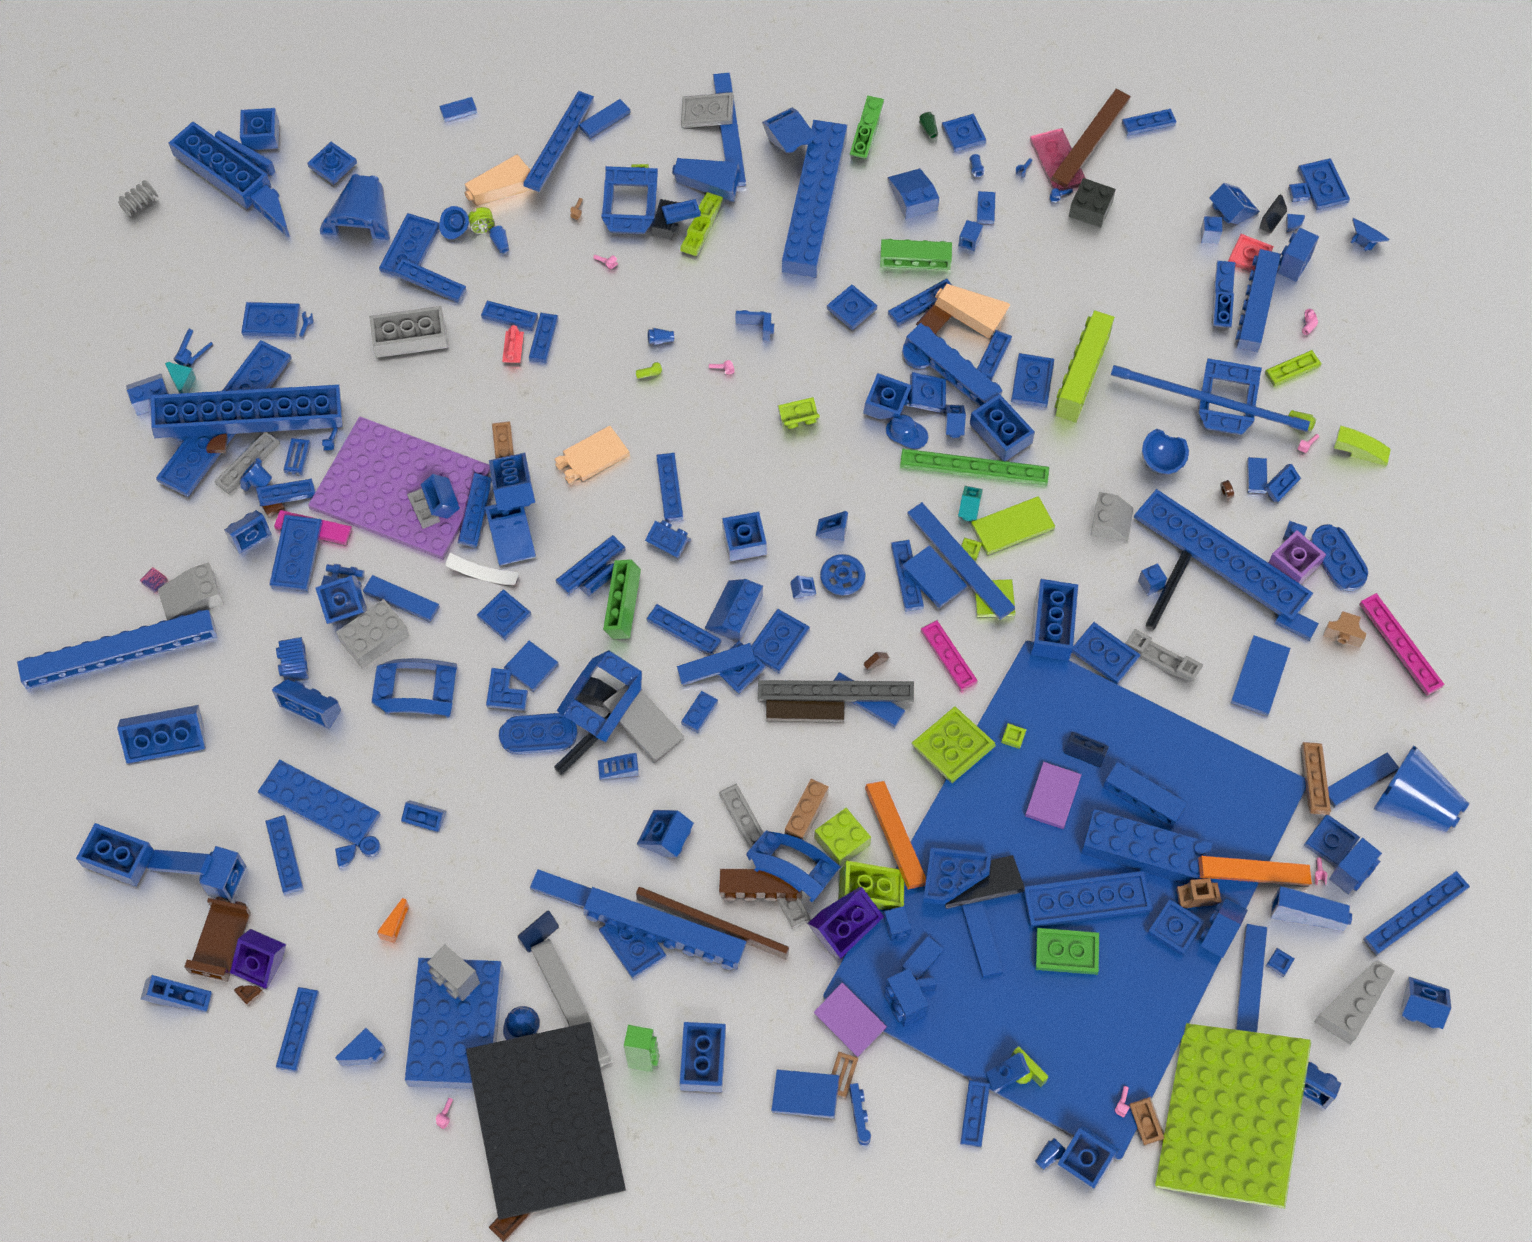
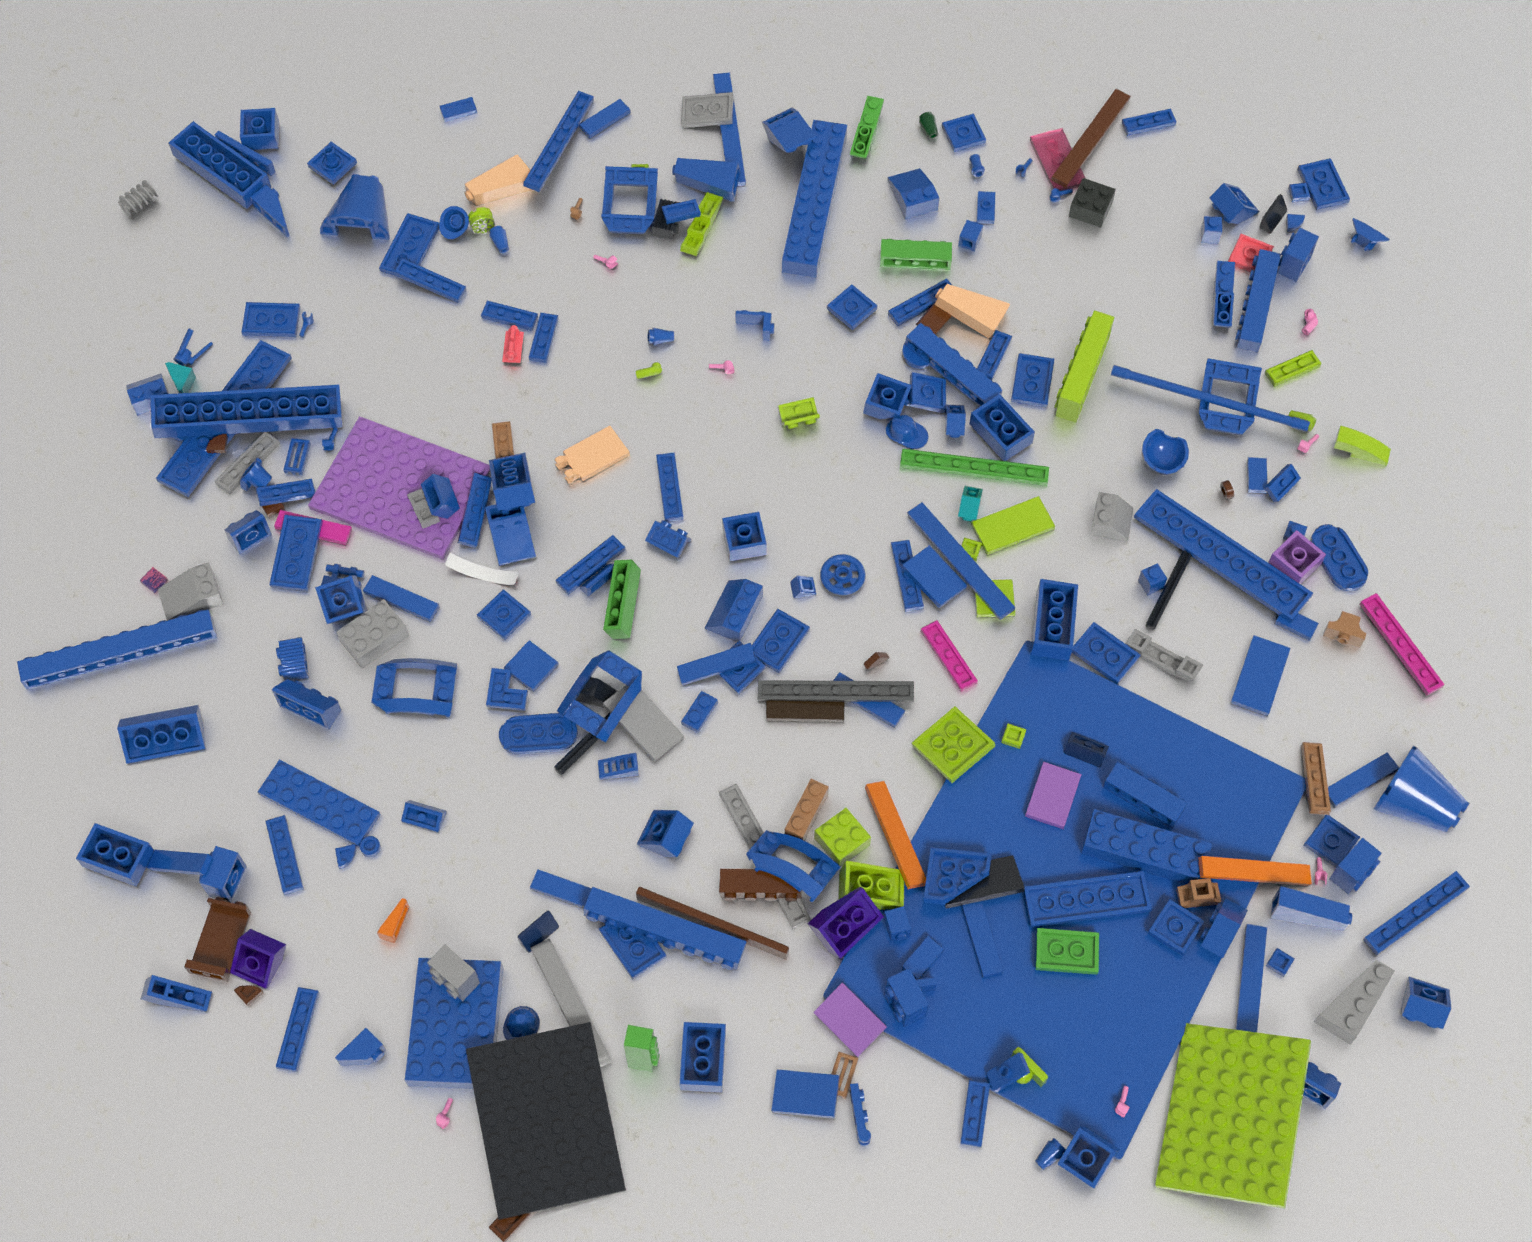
light grey brick [369,306,448,358] -> none
blue tile [646,604,722,656] -> none
blue slope [816,511,848,541] -> none
medium nougat slope [1130,1096,1165,1145] -> none

